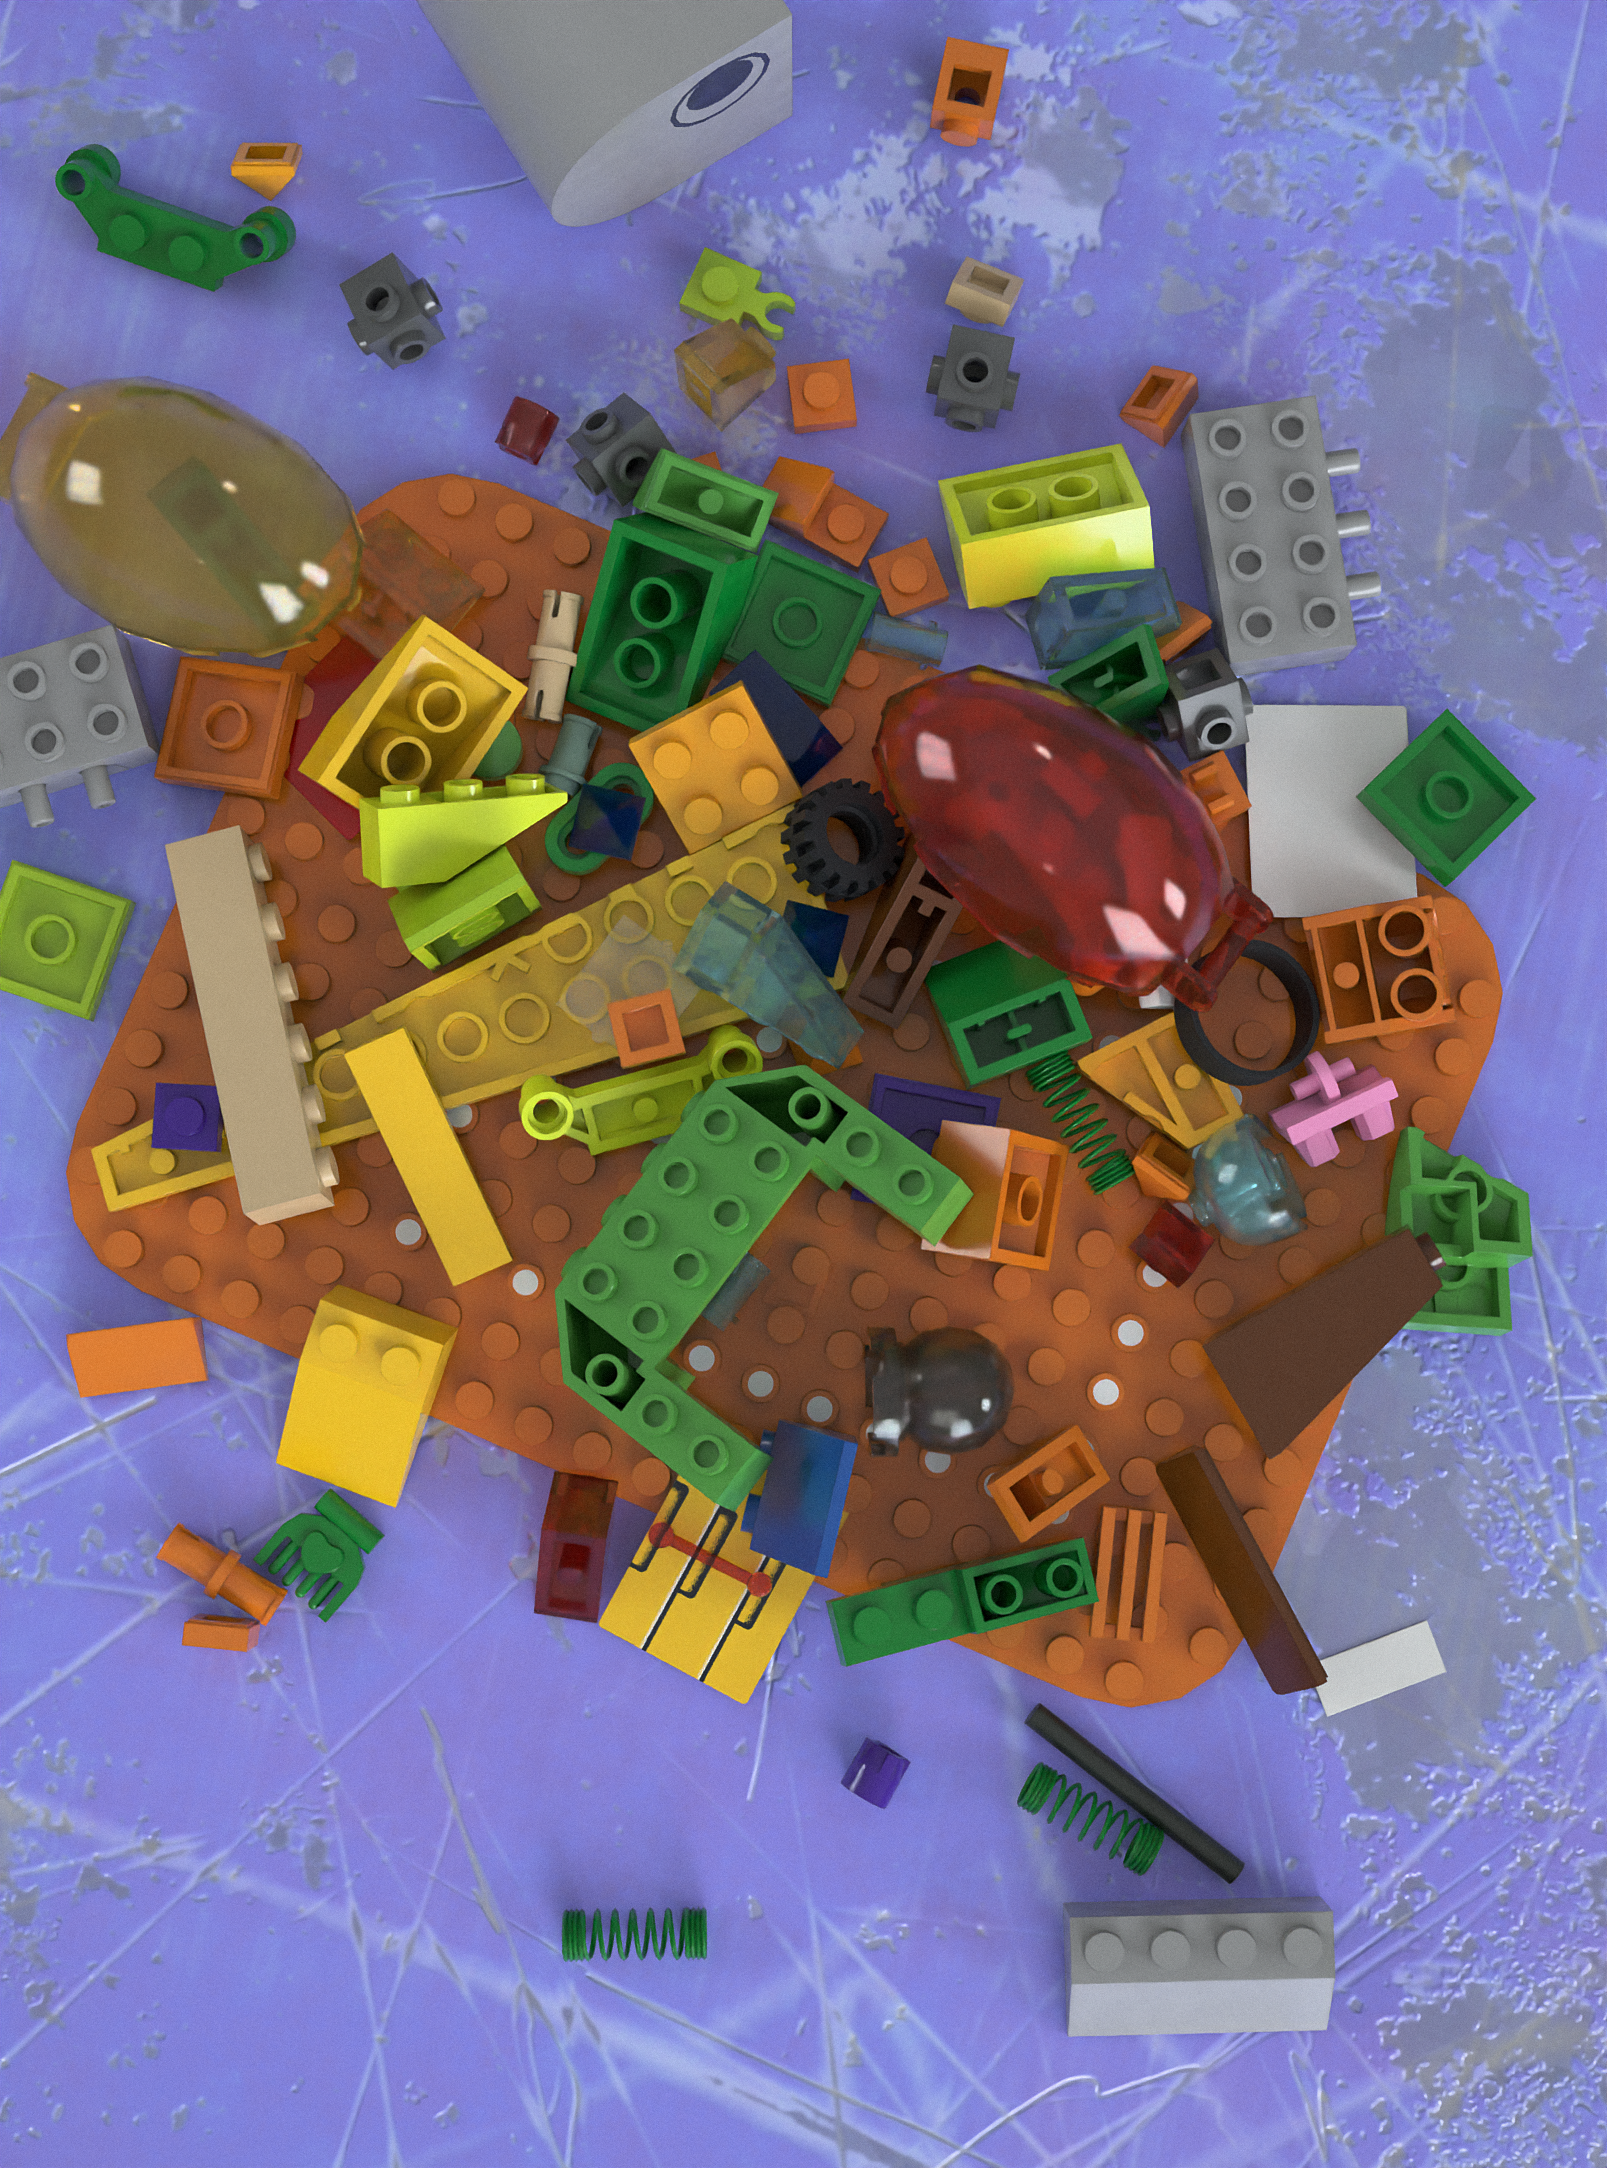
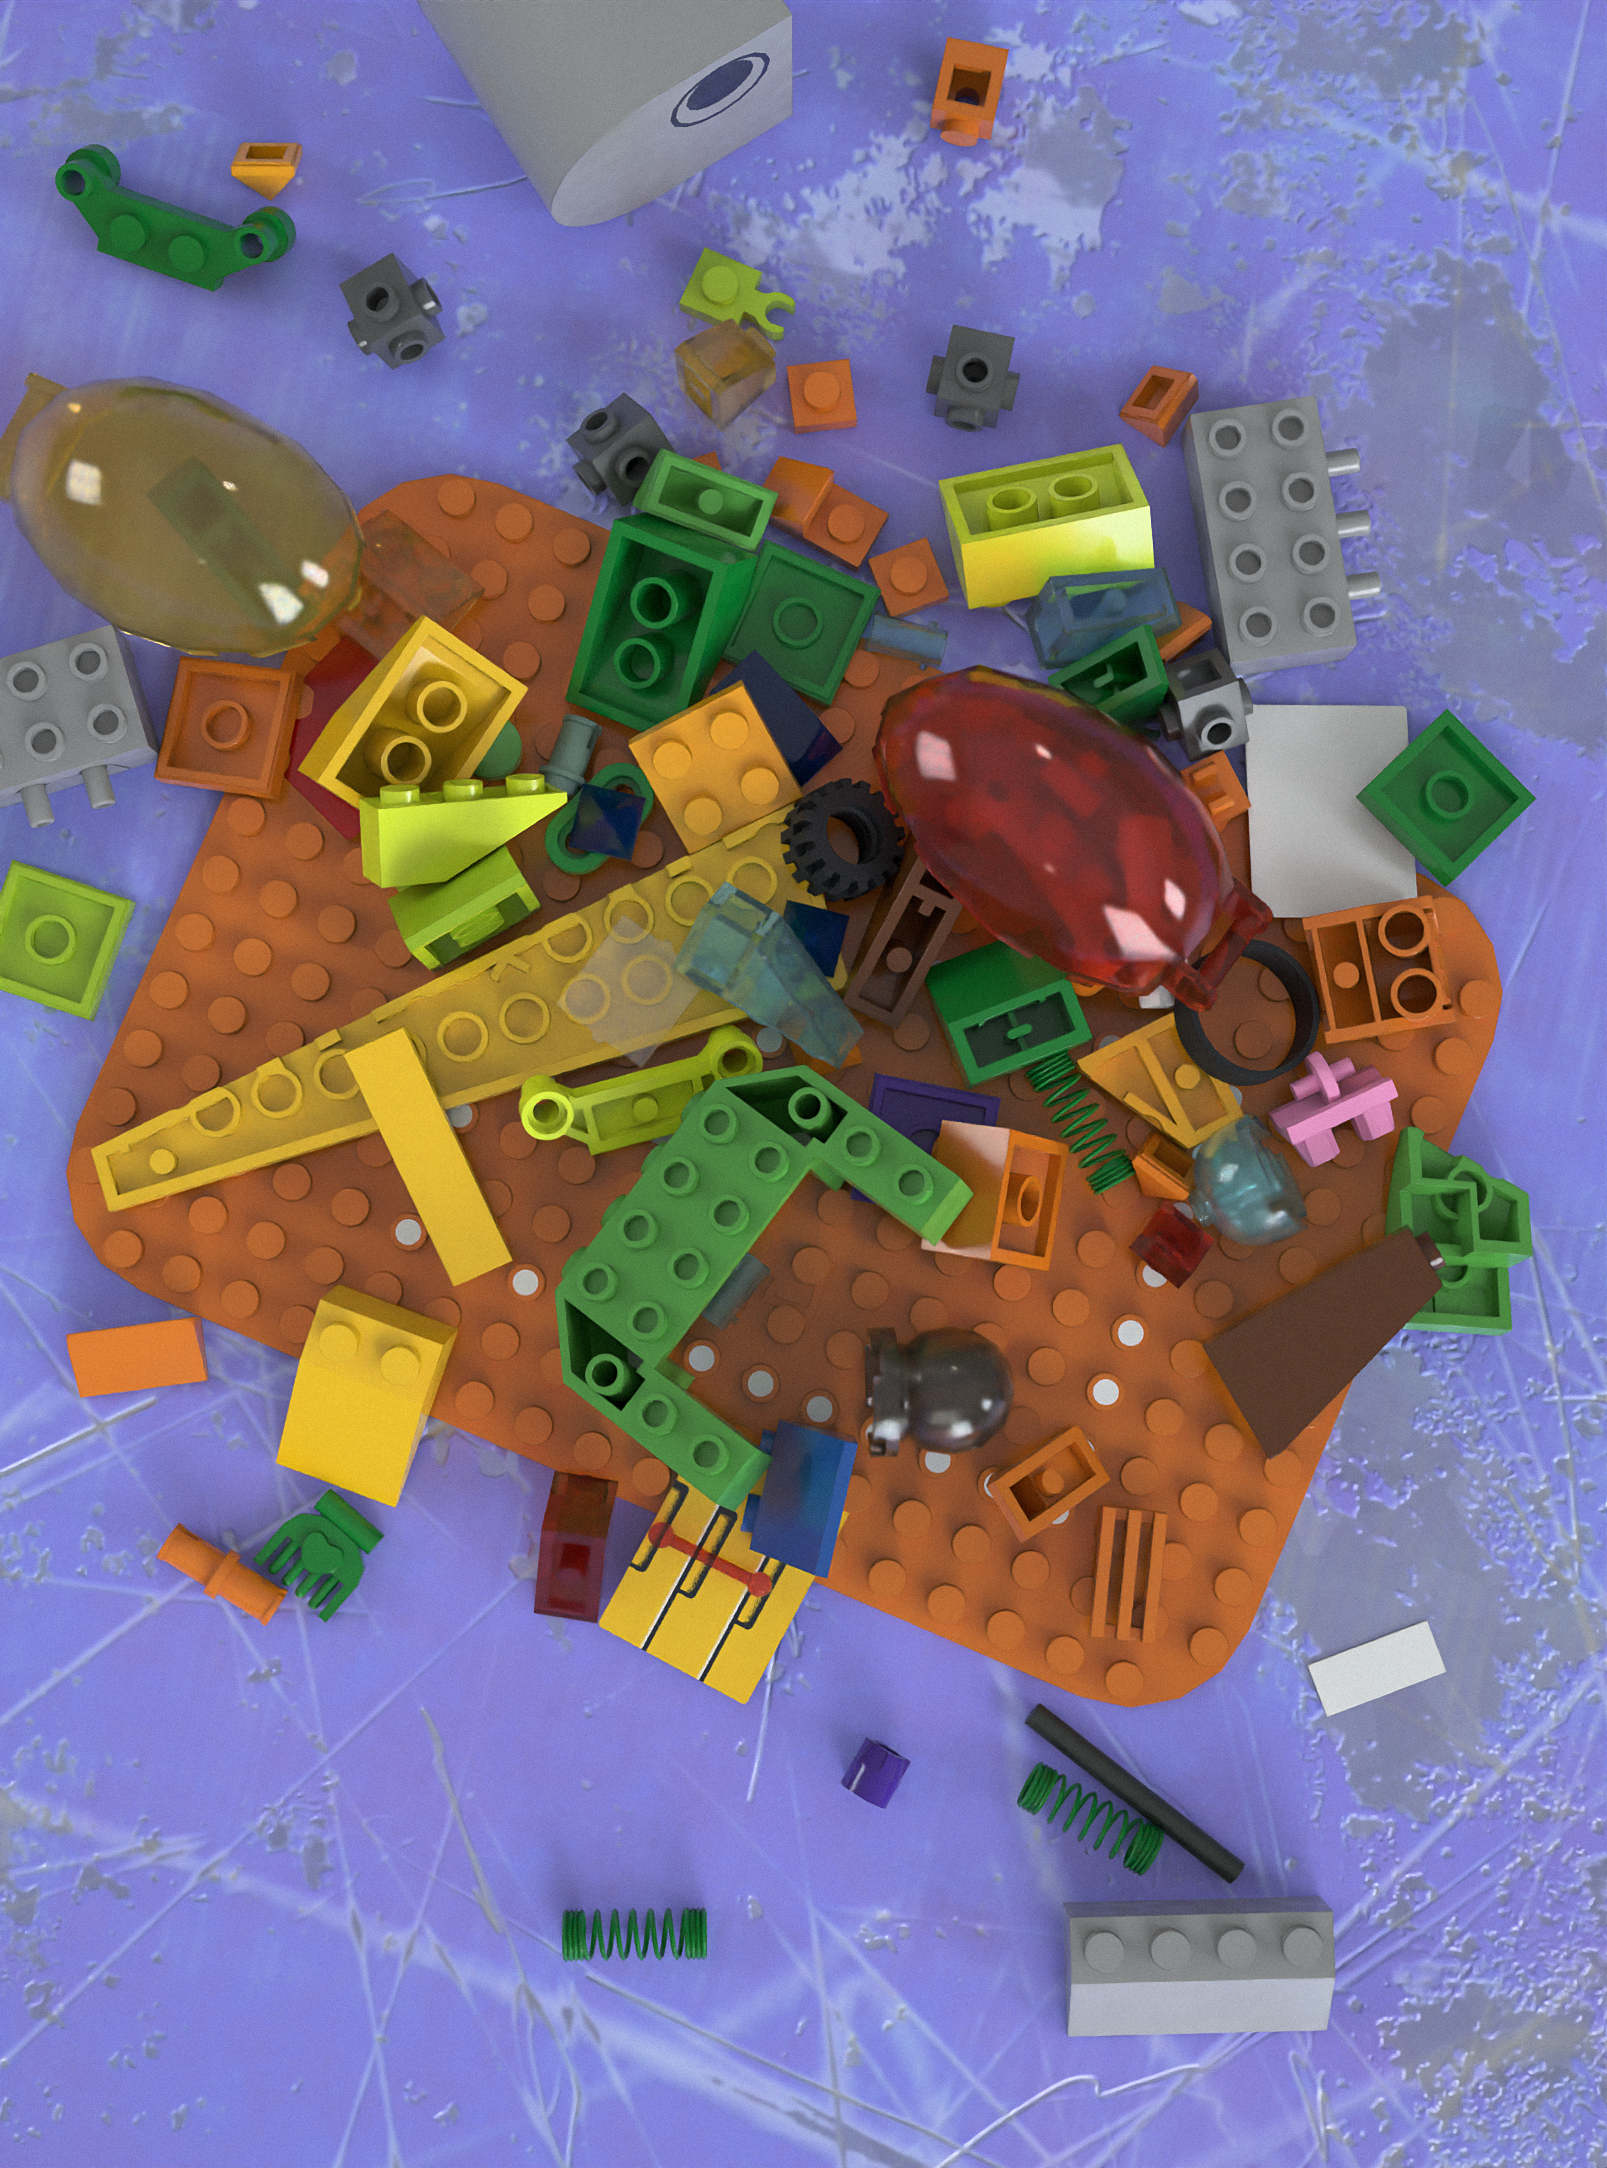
dark purple plate [151,1083,223,1152] -> none
tan brick [165,825,340,1226] -> none
orange tile [182,1613,260,1652] -> none
clear red hose [495,396,560,465] -> none
tan pin [521,590,584,724] -> none
orange plate [606,988,686,1069] -> none
green slope [825,1537,1099,1667] -> none
tan plate [945,256,1024,327] -> none
reddish brown slope [1156,1445,1328,1695] -> none

